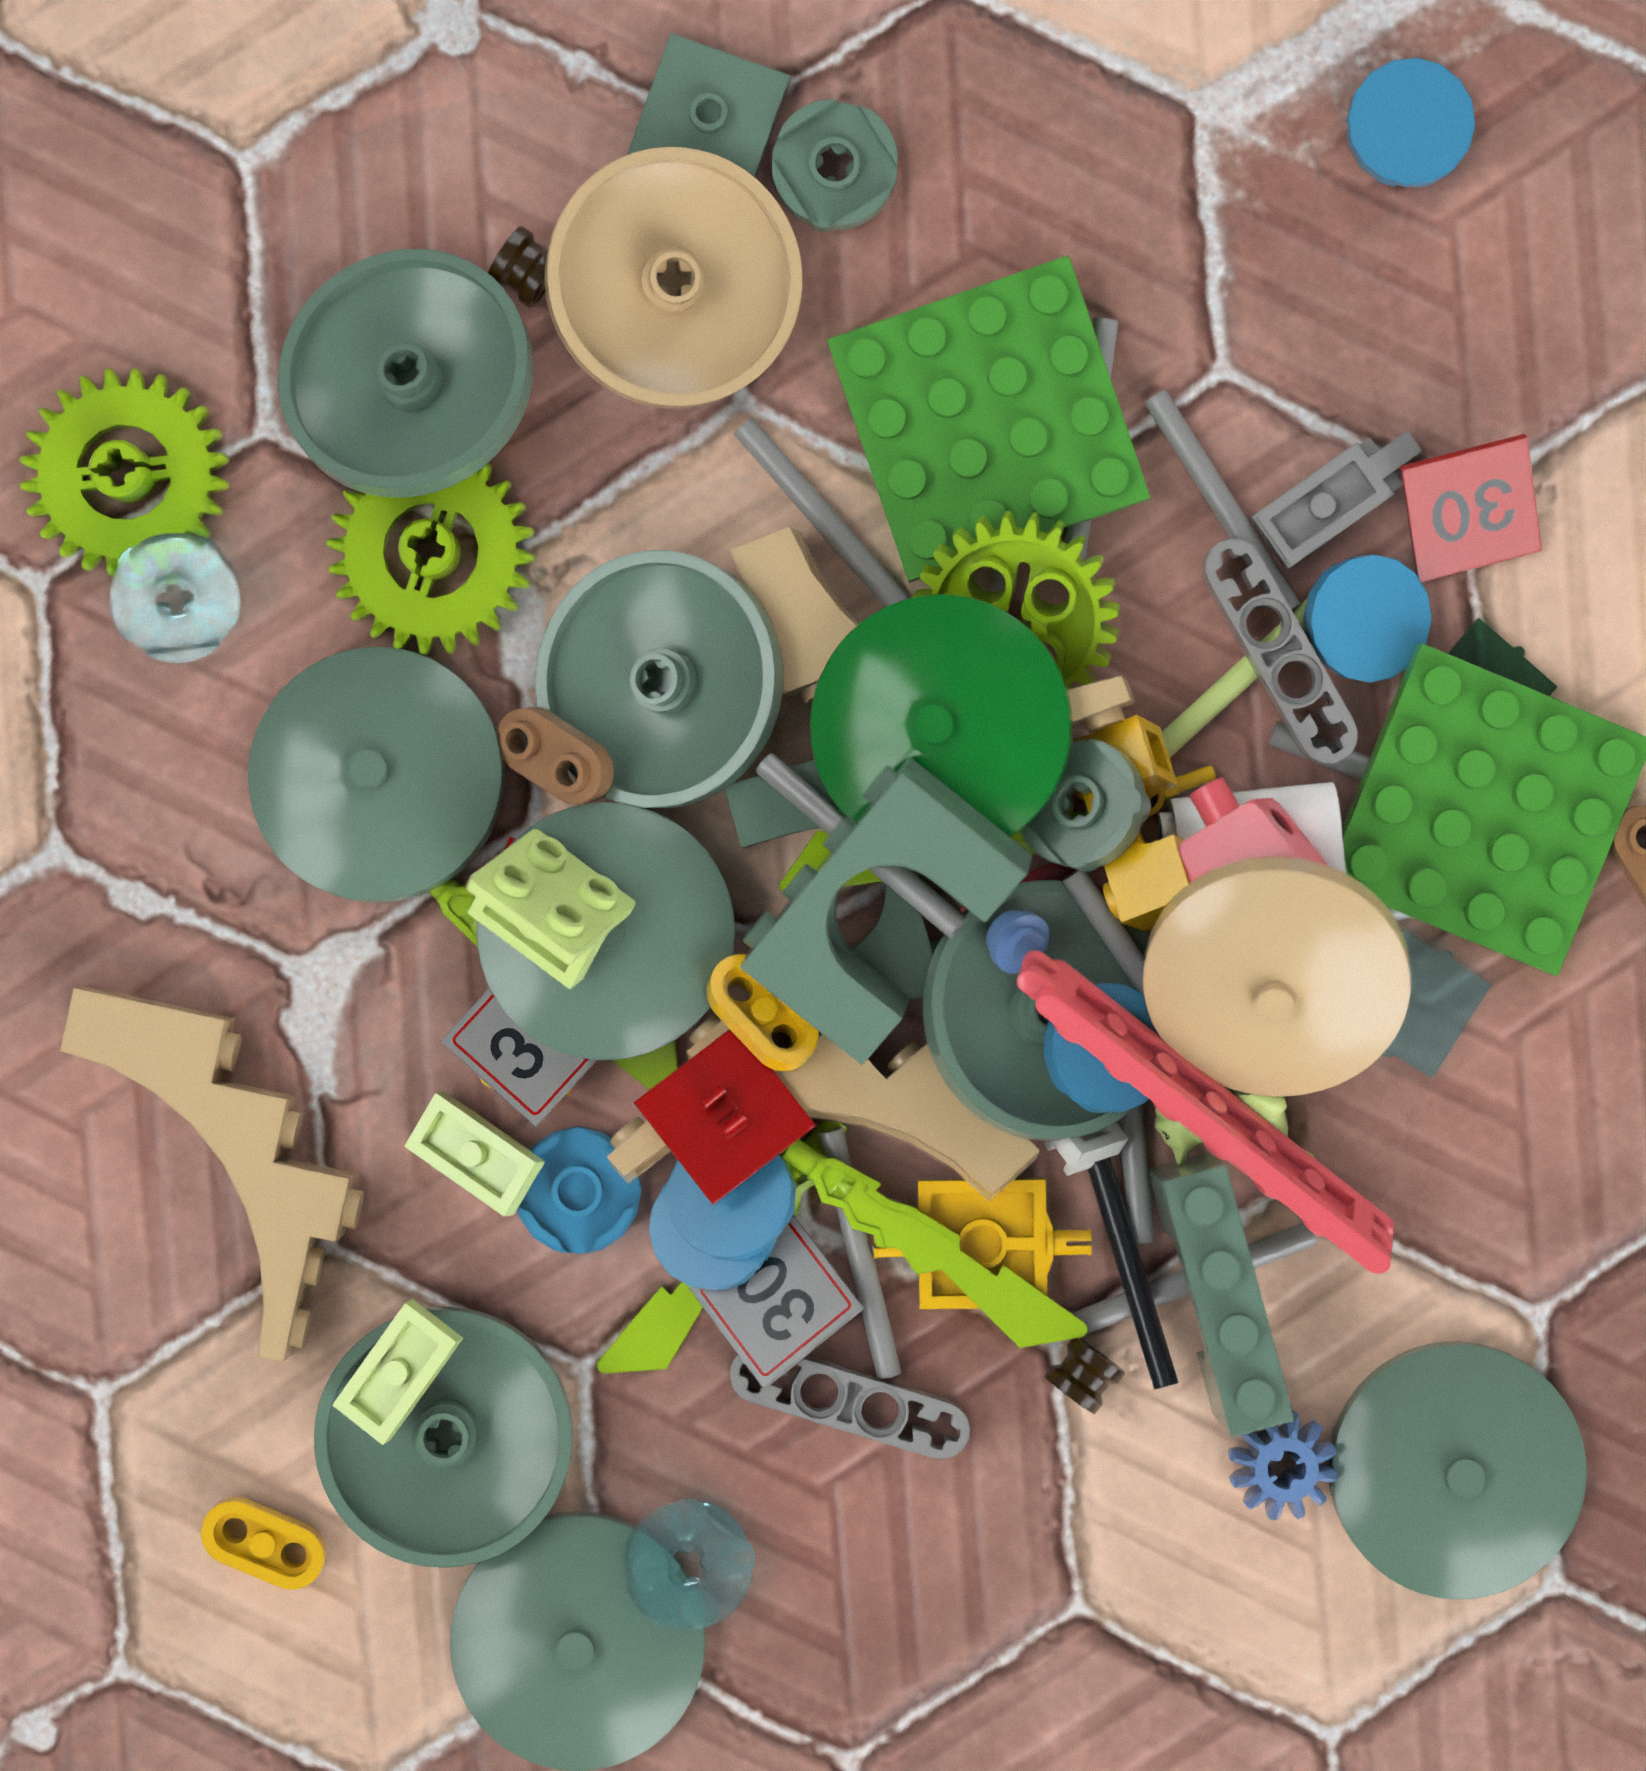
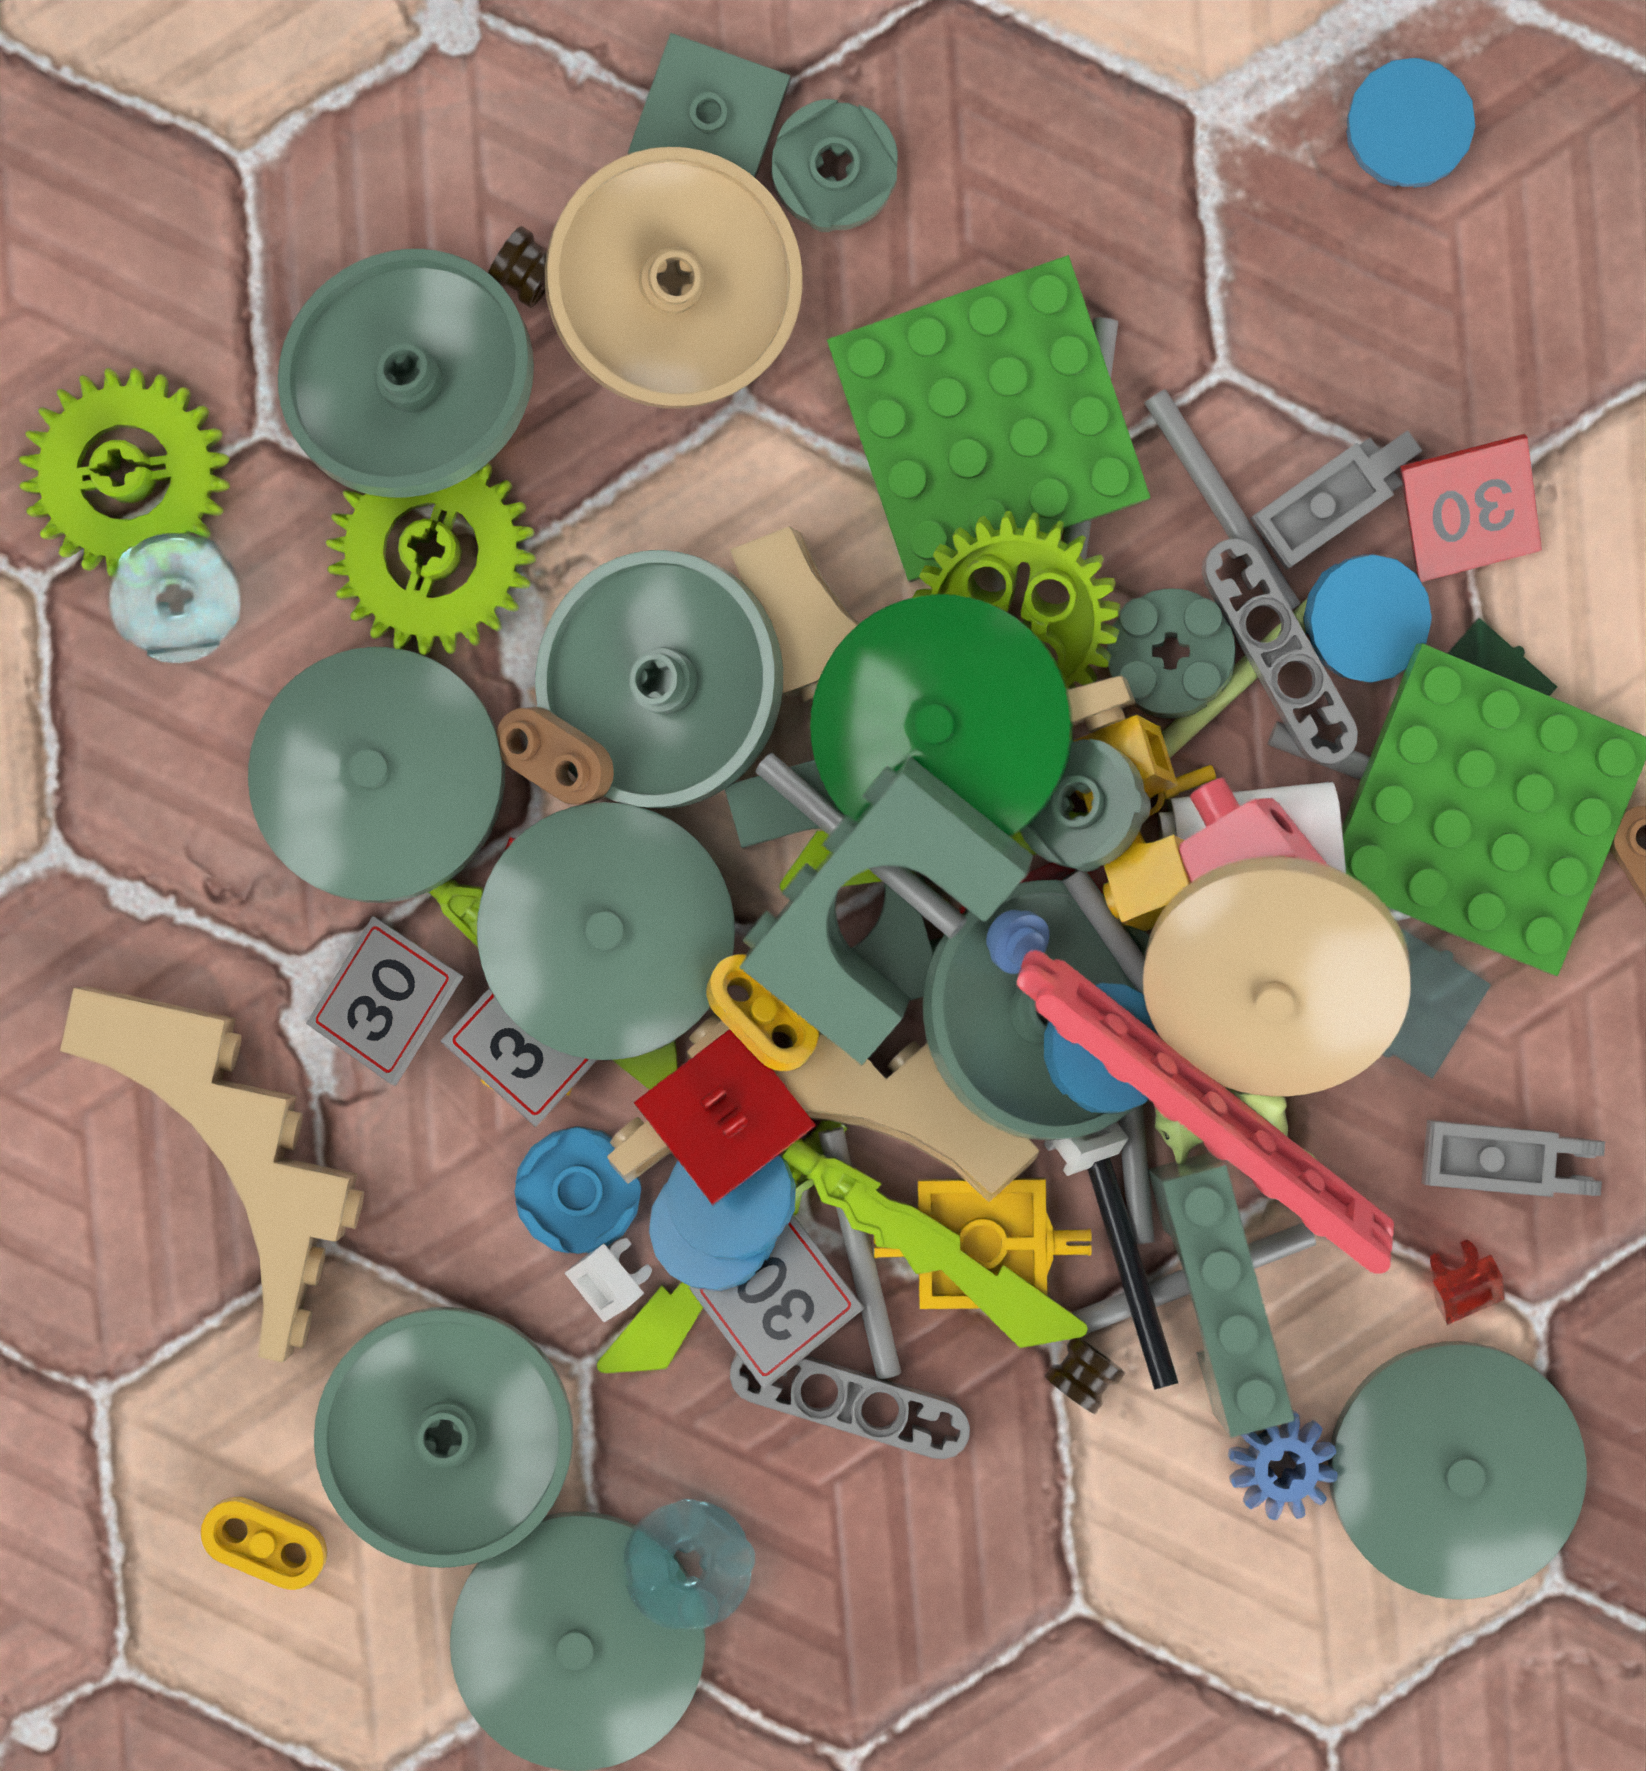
yellowish green plate [332,1299,463,1445] -> none
yellowish green plate [404,1092,545,1217] -> none
yellowish green bracket [466,829,636,989] -> none
light grey bar [734,417,910,607] -> none
none -> light grey piece [306,916,464,1086]
none -> white tile [565,1238,652,1322]
none -> sand green plate [1107,588,1236,719]
none -> light grey hinge [1421,1120,1605,1197]
none -> clear red tile [1430,1240,1505,1325]

